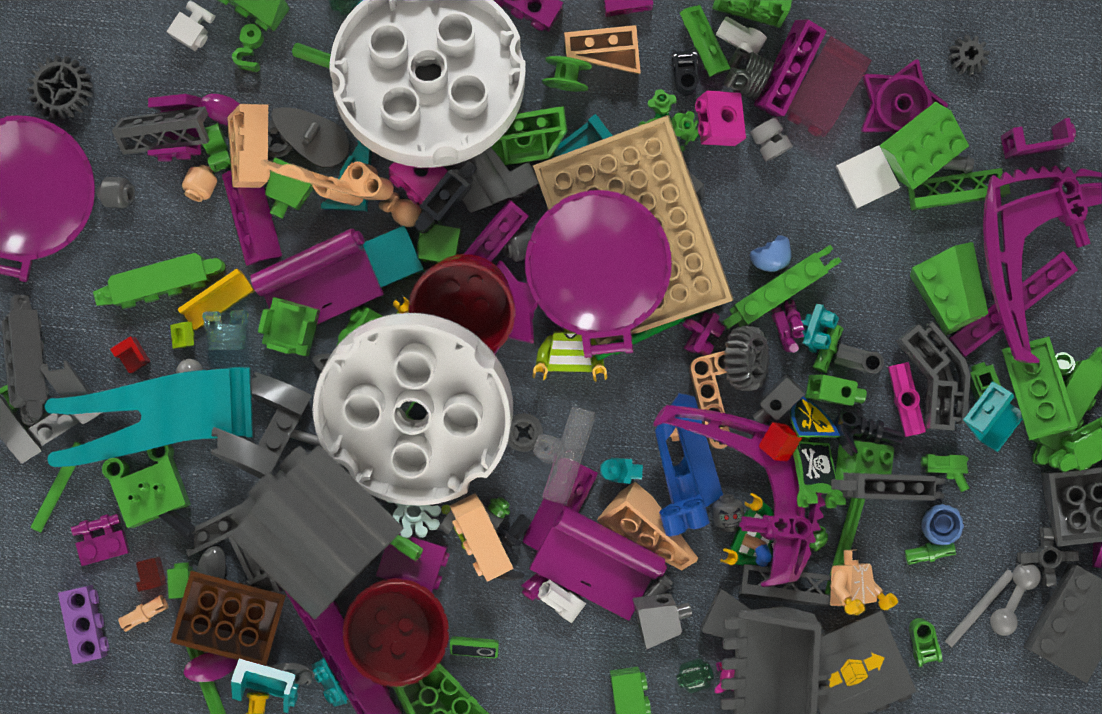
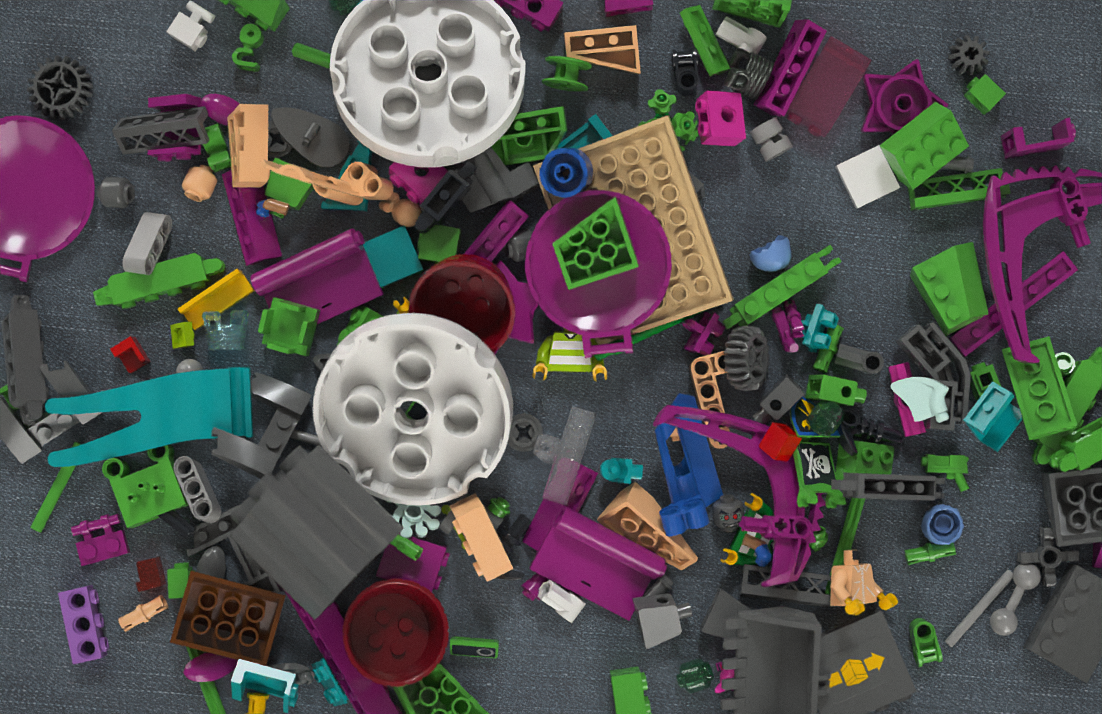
none -> light grey beam [123,212,172,275]
none -> light grey beam [173,456,222,523]
none -> medium nougat arm [256,199,290,217]
none -> blue brick [539,148,593,198]
none -> bright green wedge [553,197,639,290]
none -> clear green head [808,400,844,436]
none -> light aqua arm [890,377,949,423]
none -> bright green brick [963,74,1006,115]

